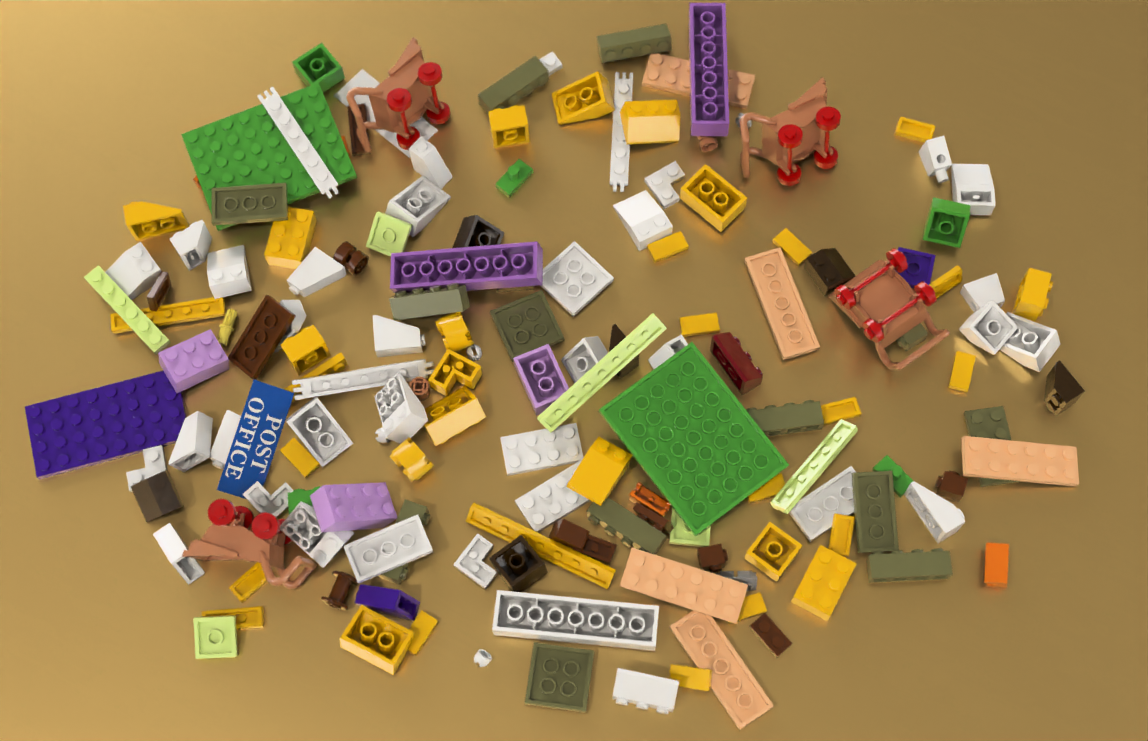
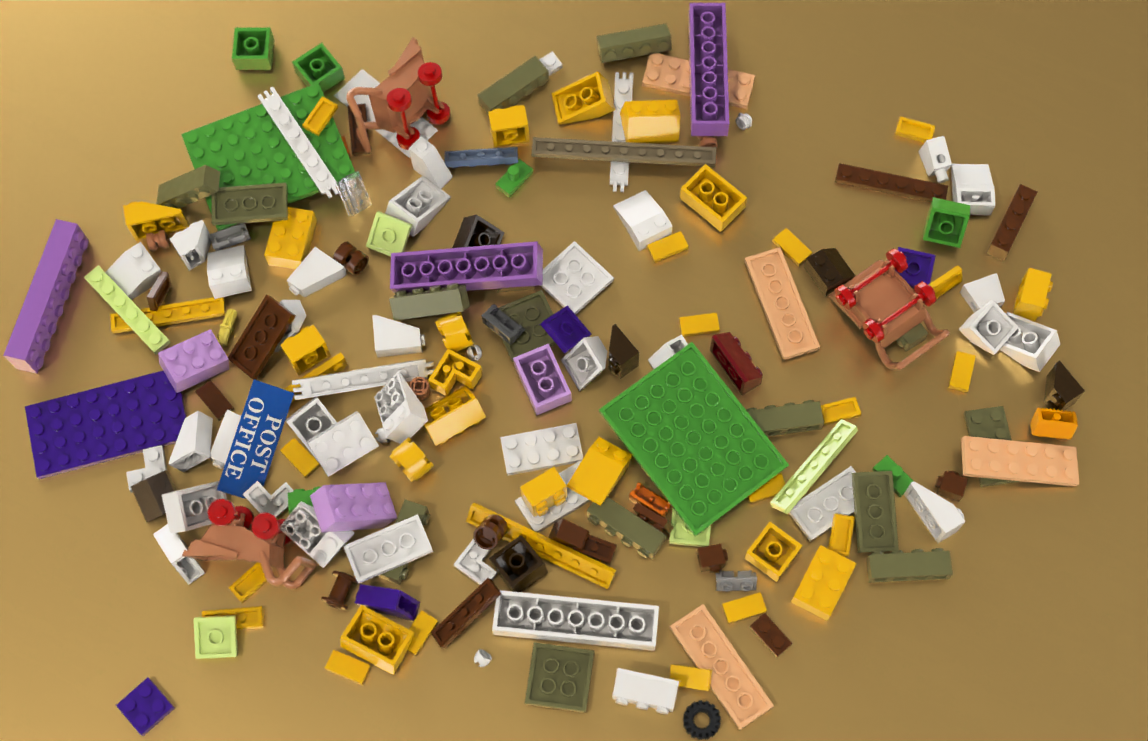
yellowish green plate [537,313,667,432] -> none
light nougat plate [620,548,748,624] -> none
white plate [644,161,685,209] -> none
nougat piece [740,77,841,186] -> none
orange hinge [984,543,1009,588] -> none
none -> medium lavender brick [3,219,88,374]
none -> dark purple plate [116,677,175,736]
none -> nougat wheel [146,230,170,252]
none -> olive brick [157,165,220,209]
none -> white slope [162,481,227,534]
none -> reddish brown tile [195,380,234,421]
none -> light grey hinge [209,223,251,251]
none -> bright green brick [232,28,274,70]
none -> yellow tile [302,96,339,136]
none -> white brick [306,411,379,477]
none -> yellow tile [325,649,371,685]
none -> clear plate [335,171,372,216]
none -> reddish brown tile [431,578,502,649]
none -> sand blue plate [444,147,518,168]
none -> reddish brown wheel [473,514,508,550]
none -> dark grey hinge [481,304,525,345]
none -> yellow brick [520,467,568,517]
none -> dark tan plate [531,137,716,167]
none -> dark purple plate [540,305,592,354]
none -> black tyre [683,700,721,740]
none -> reddish brown plate [835,163,948,202]
none -> reddish brown brick [986,184,1038,261]
none -> light orange brick [1030,407,1078,440]

